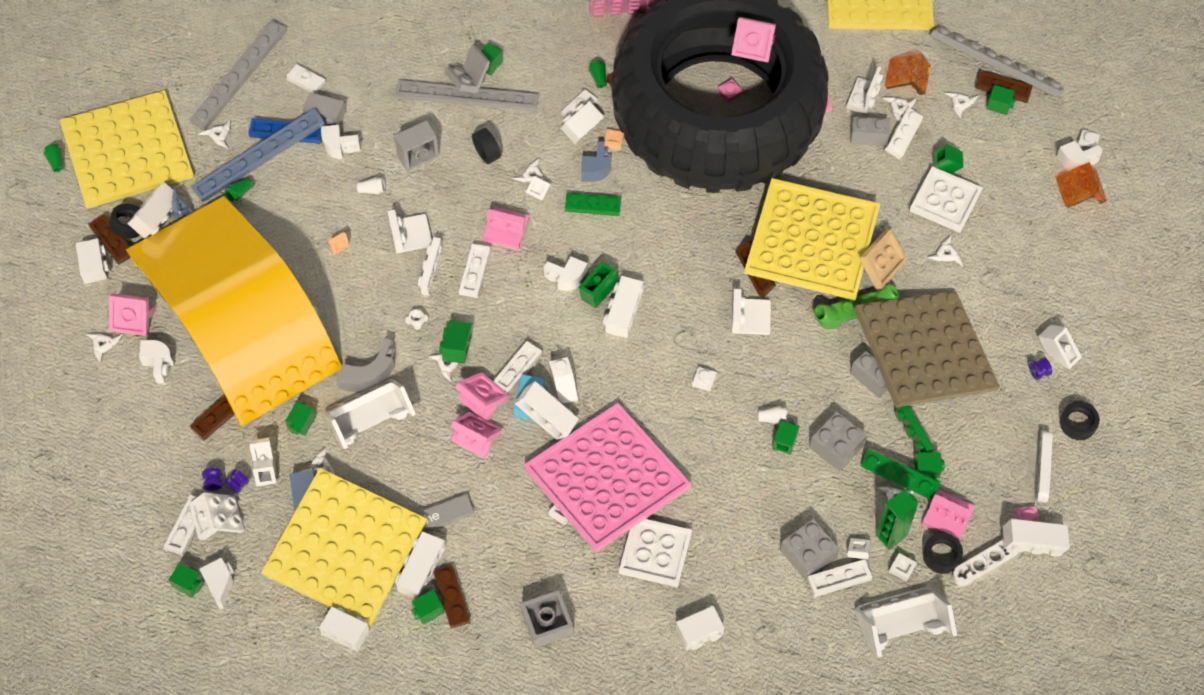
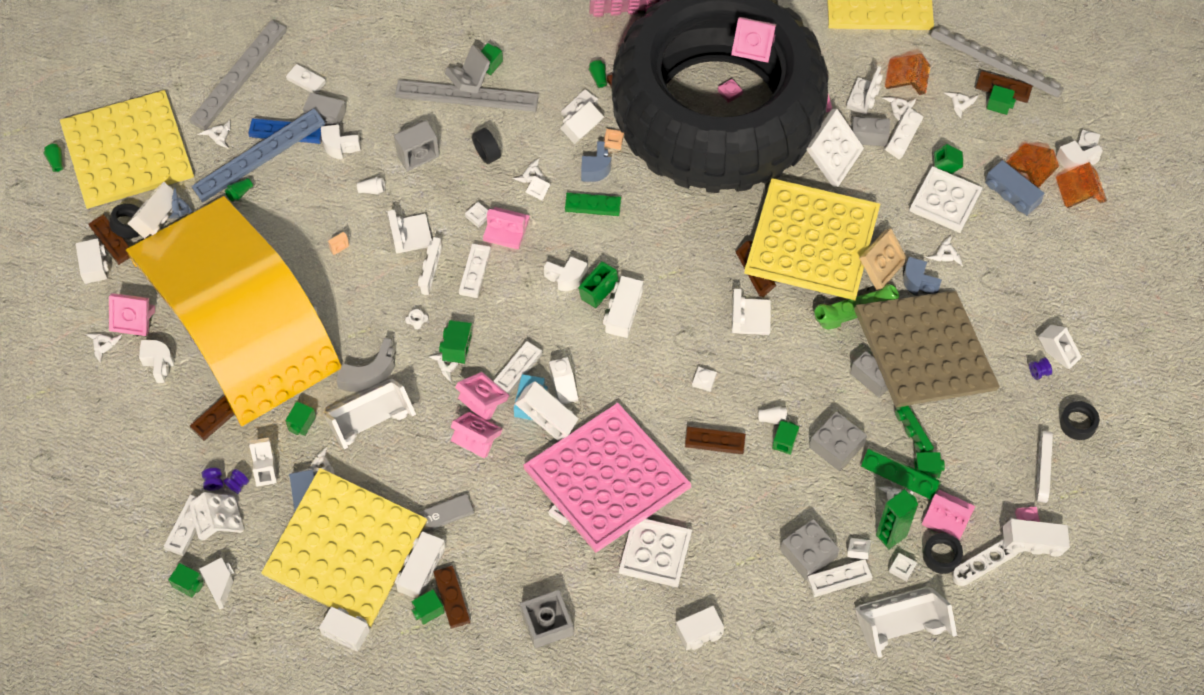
none -> white plate [465,202,488,228]
none -> reddish brown plate [685,426,746,455]
none -> white plate [807,109,864,187]
none -> sand blue brick [903,257,942,296]
none -> sand blue brick [985,160,1045,216]
none -> clear orange bracket [1006,143,1059,188]

